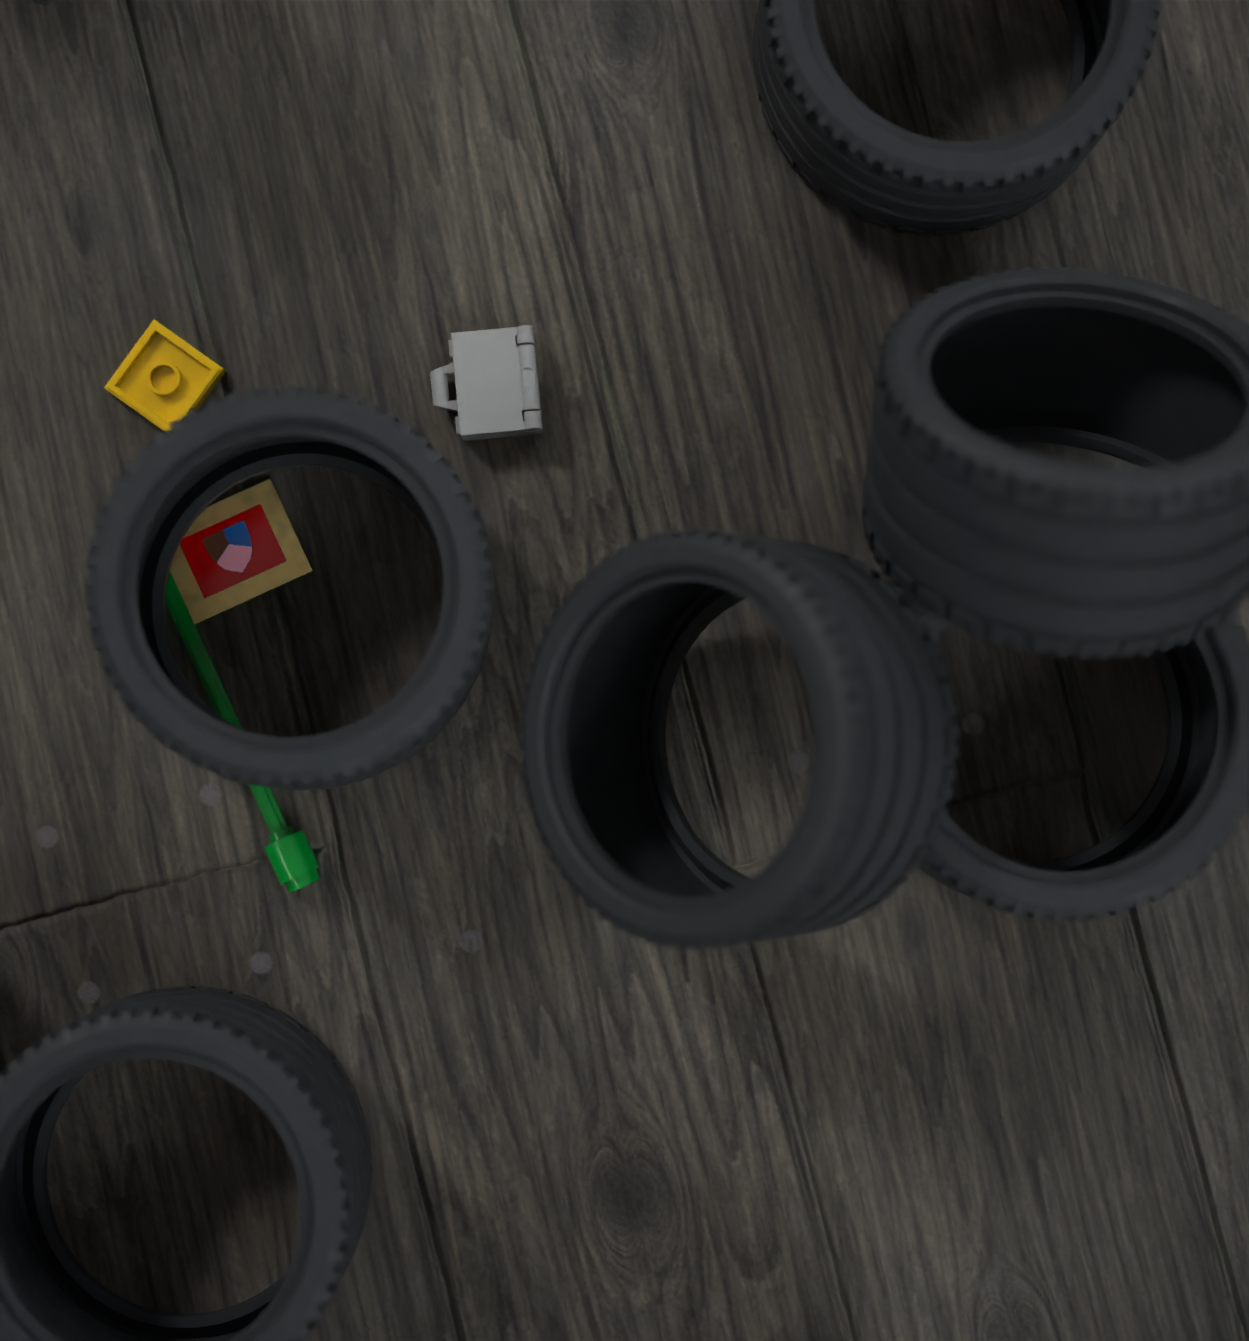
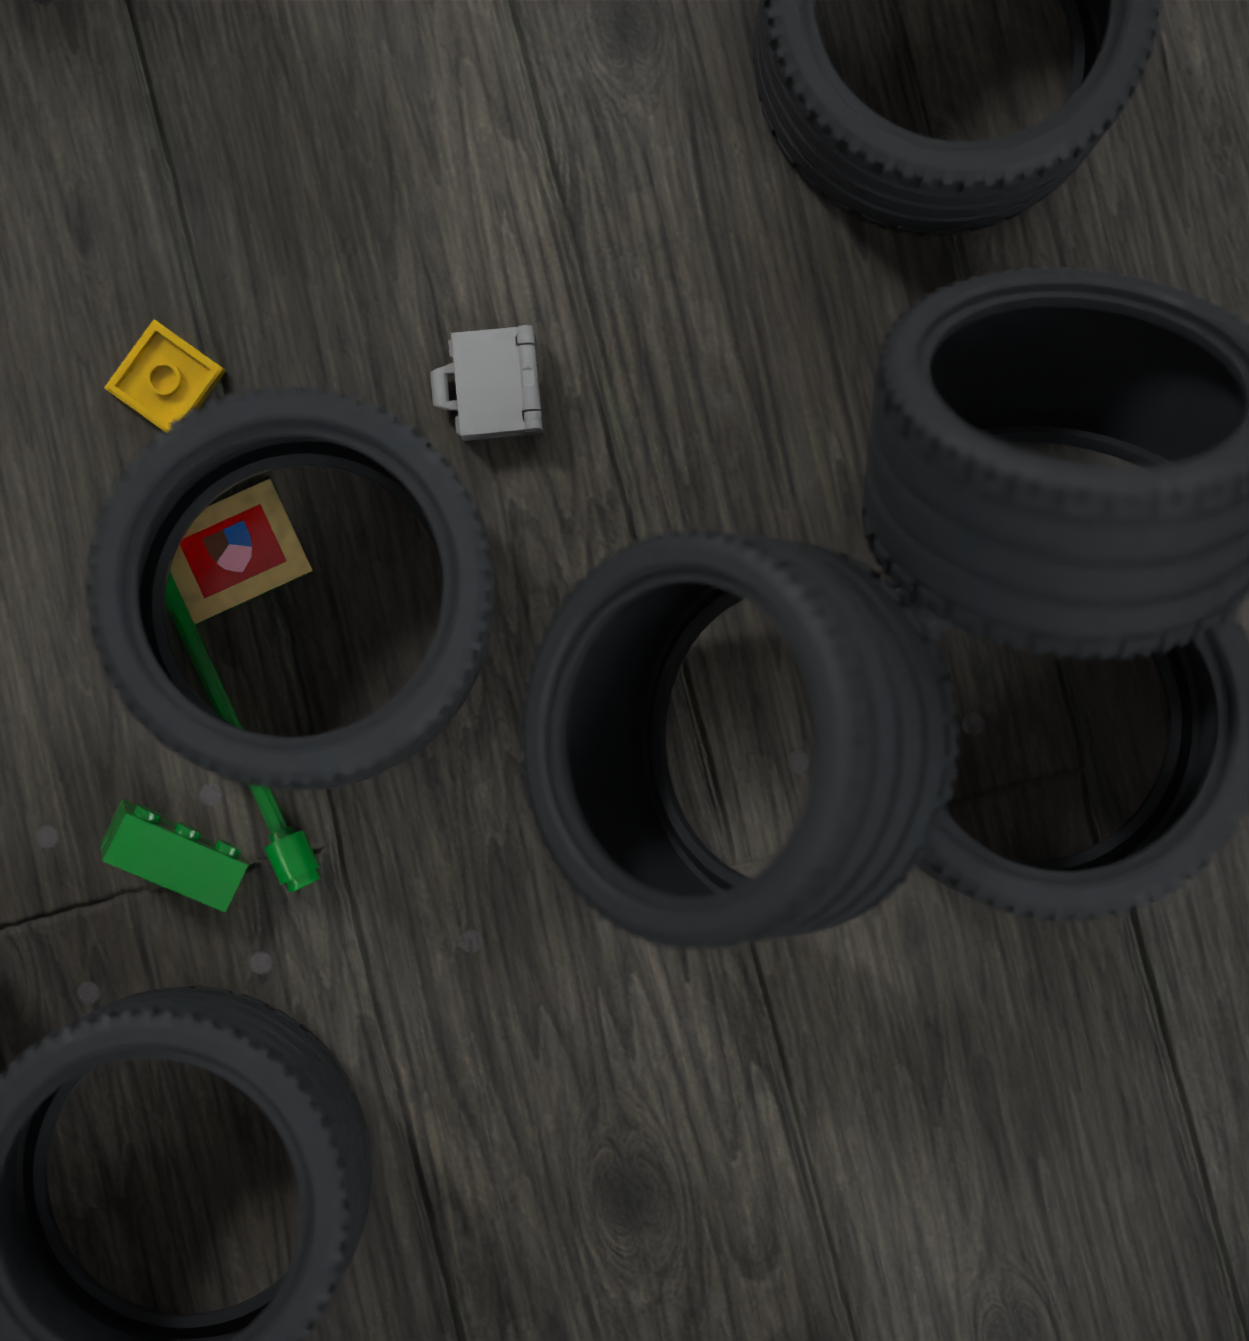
none -> green wedge [100,798,248,912]

